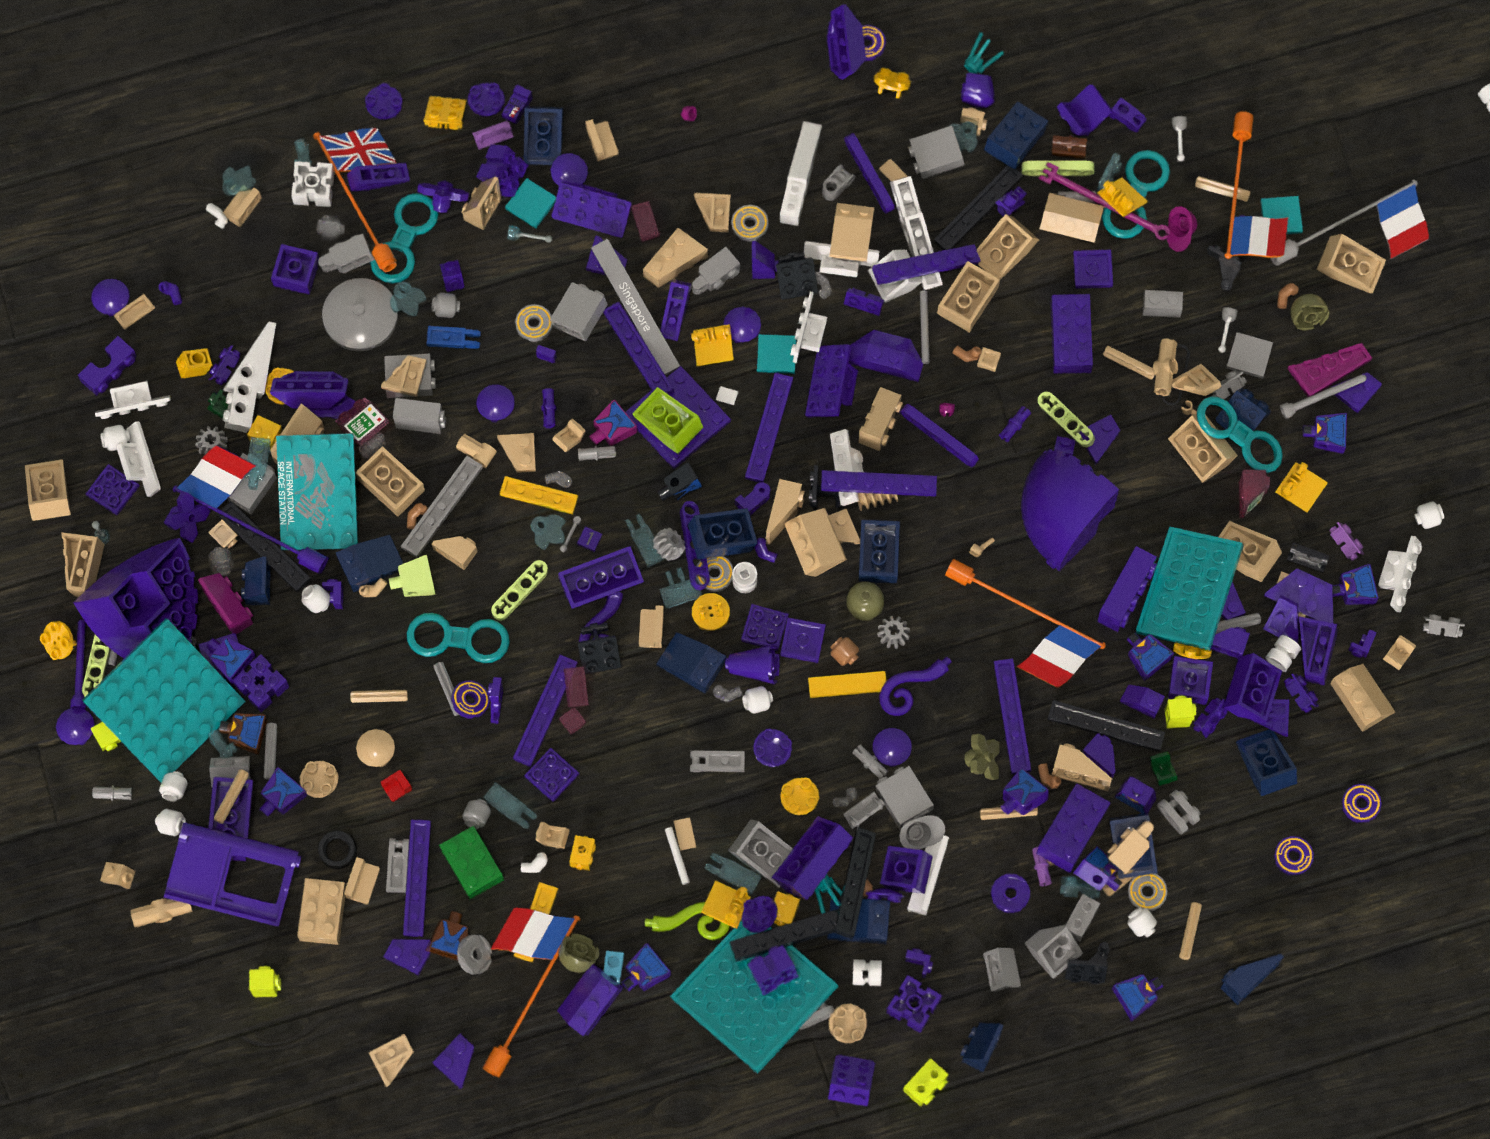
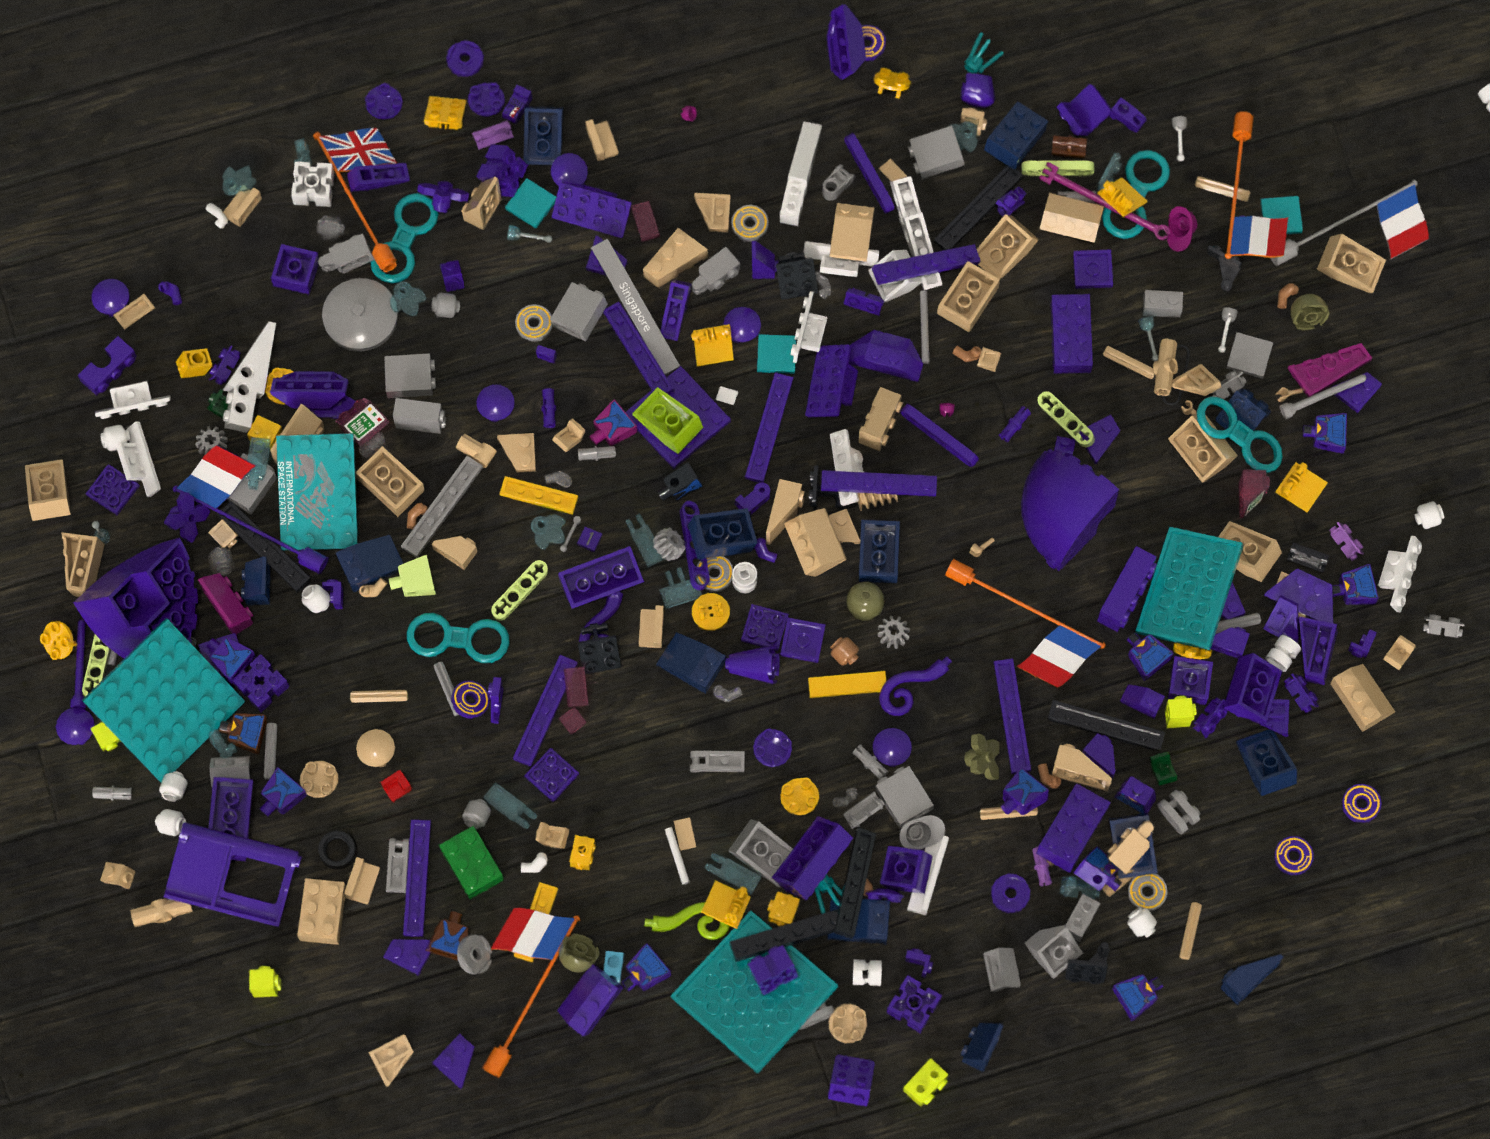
tan axle [214,769,249,824] -> none
tan wing [381,355,427,397] -> none
blue hinge [427,326,481,349] -> none
white head [742,686,773,714] -> none
dark purple dish [742,896,777,933] -> none
none -> dark purple tile [447,40,484,77]
none -> hinge [1138,316,1159,362]
none -> tan hand [1275,387,1303,402]

